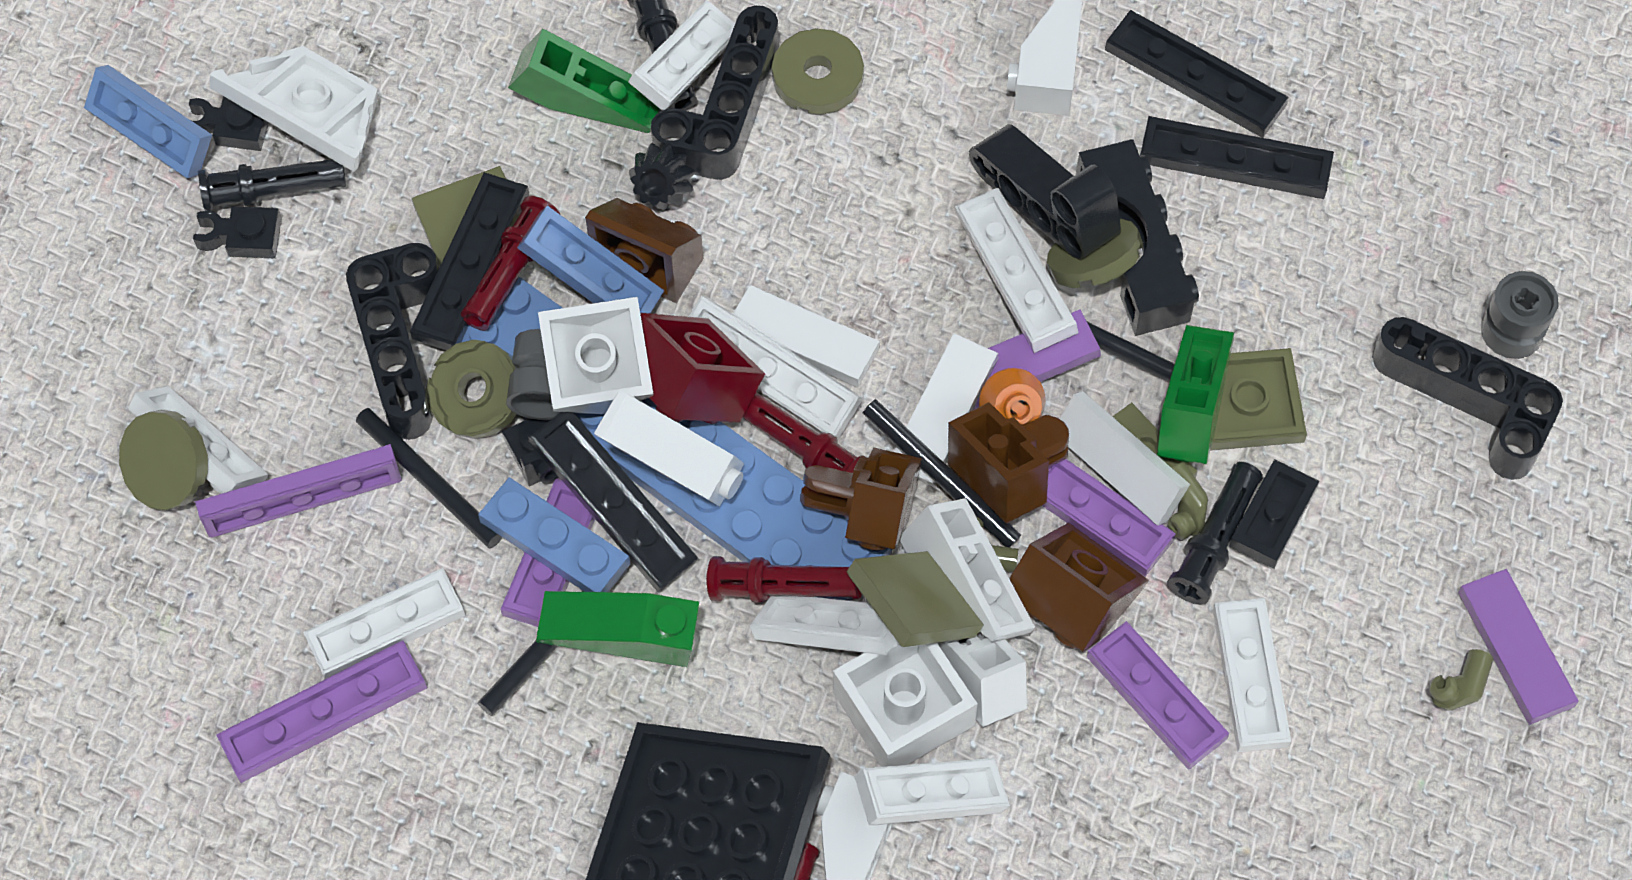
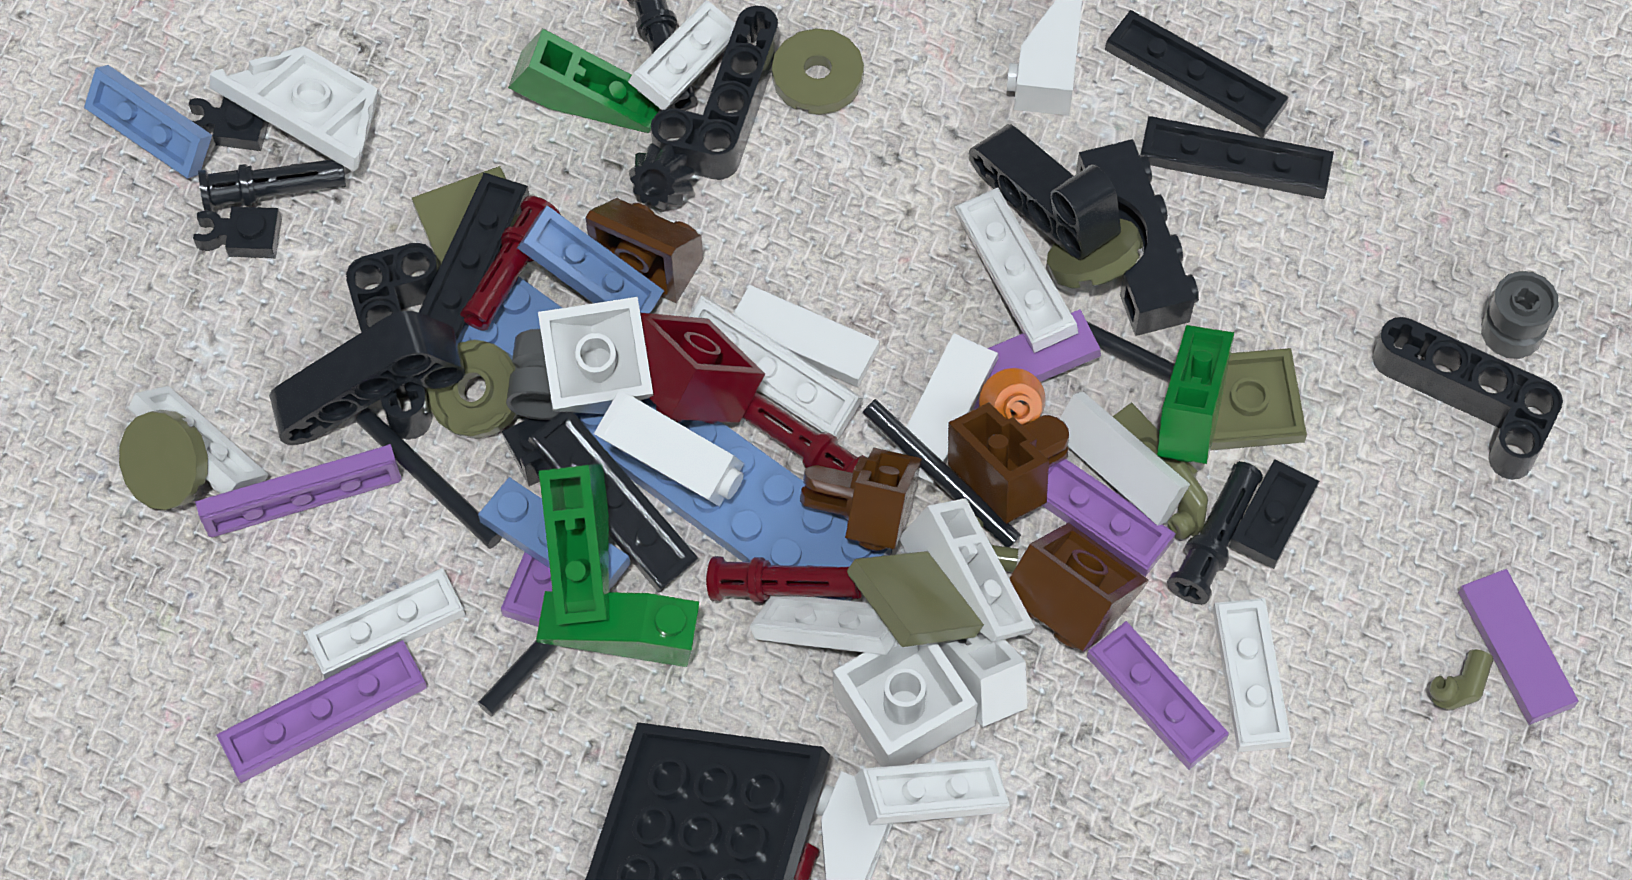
none -> black beam [269,311,465,445]
none -> green slope [539,463,609,625]

